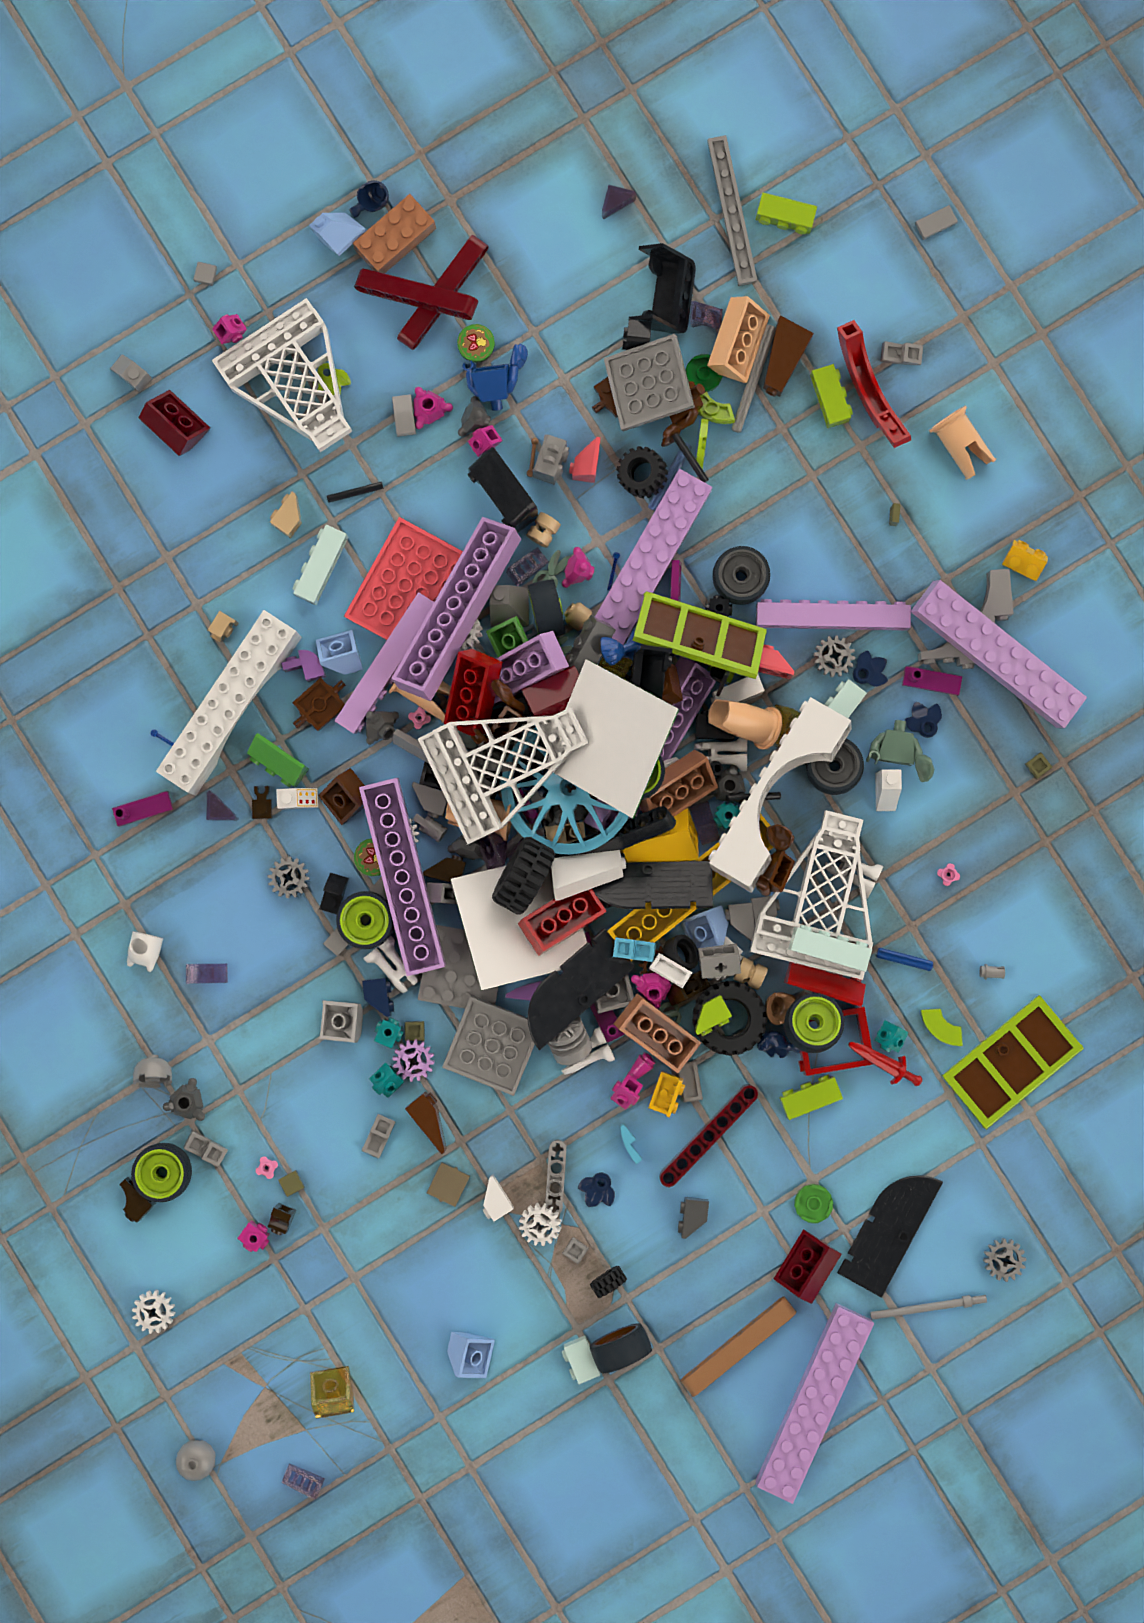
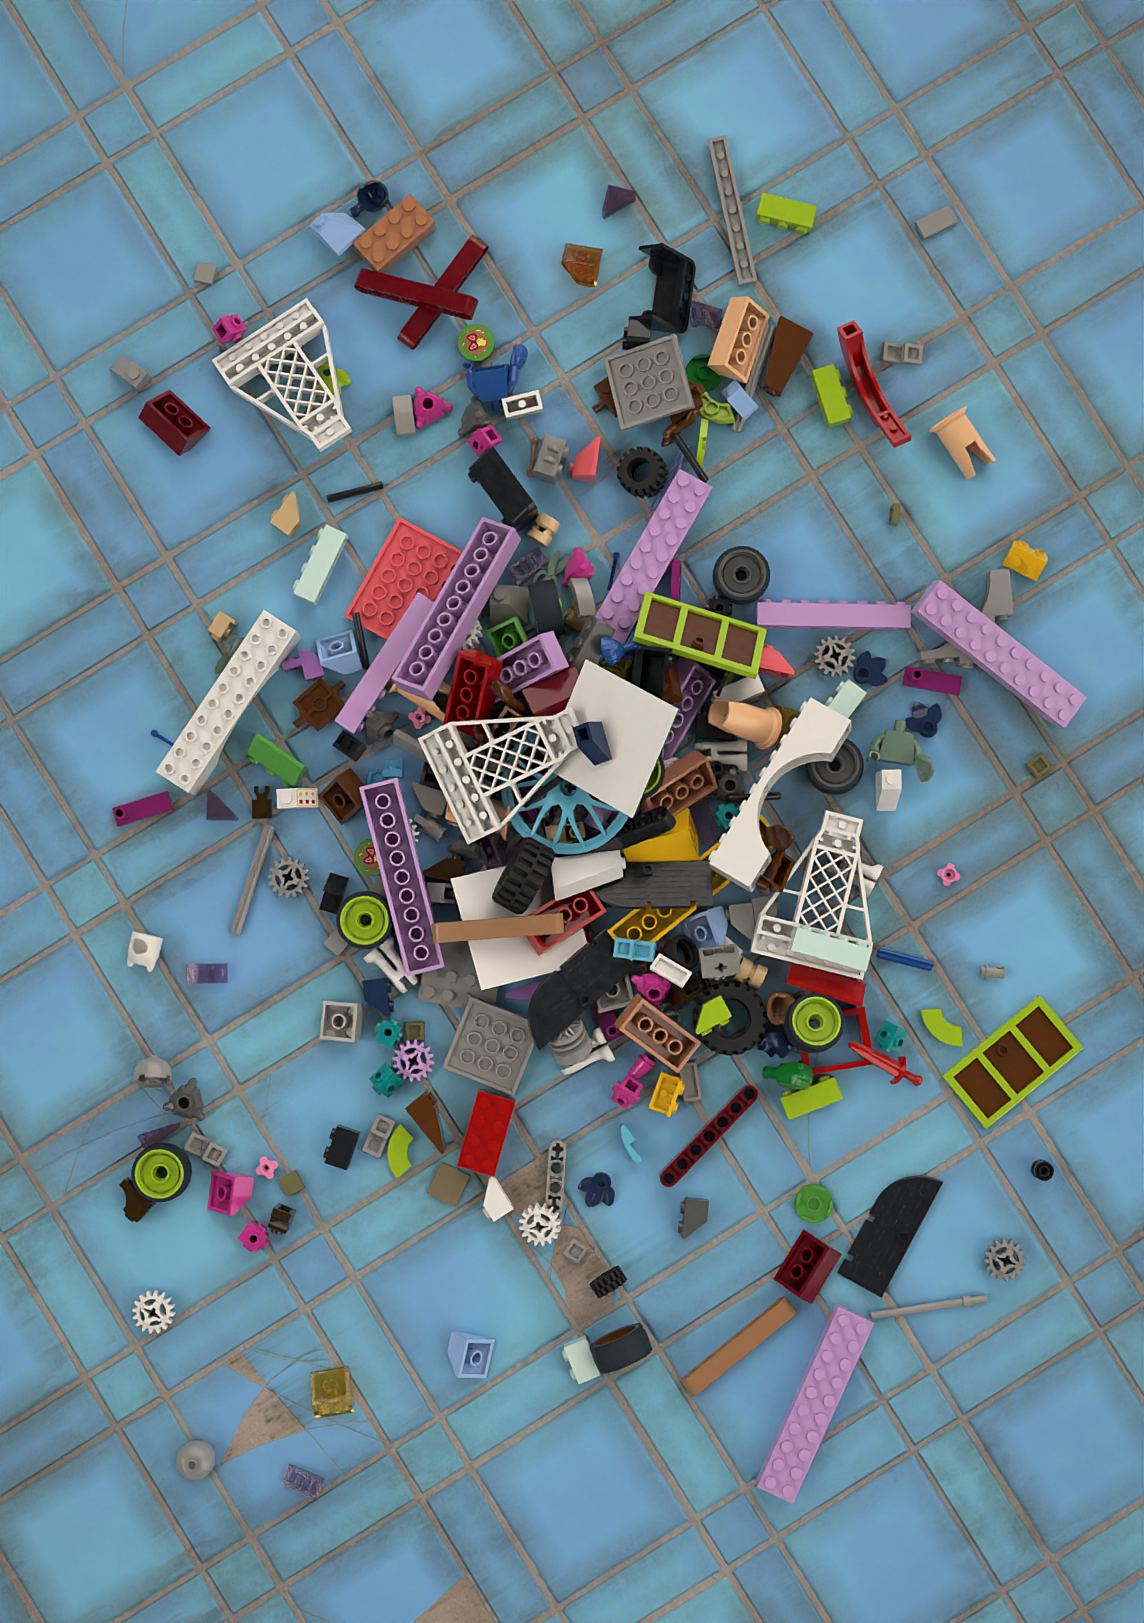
none -> clear purple slope [137,1123,181,1149]
none -> dark pink slope [207,1171,254,1216]
none -> sand green piece [214,634,245,674]
none -> light grey axle [230,824,275,935]
none -> black brick [323,1125,361,1170]
none -> black slope [332,730,367,762]
none -> black bar [352,612,370,670]
none -> dark azure tile [366,768,384,785]
none -> dark azure bracket [382,759,404,779]
none -> lime tile [387,1124,413,1179]
none -> medium nougat beam [432,913,564,943]
none -> red brick [457,1089,516,1177]
none -> white brick [501,390,543,421]
none -> black bar [523,776,565,808]
none -> clear orange slope [561,243,603,287]
none -> light grey slope [568,578,596,618]
none -> dark blue slope [573,721,612,766]
none -> light blue slope [721,380,759,420]
none -> green piece [762,1062,813,1090]
none -> black wheel [1031,1159,1054,1181]

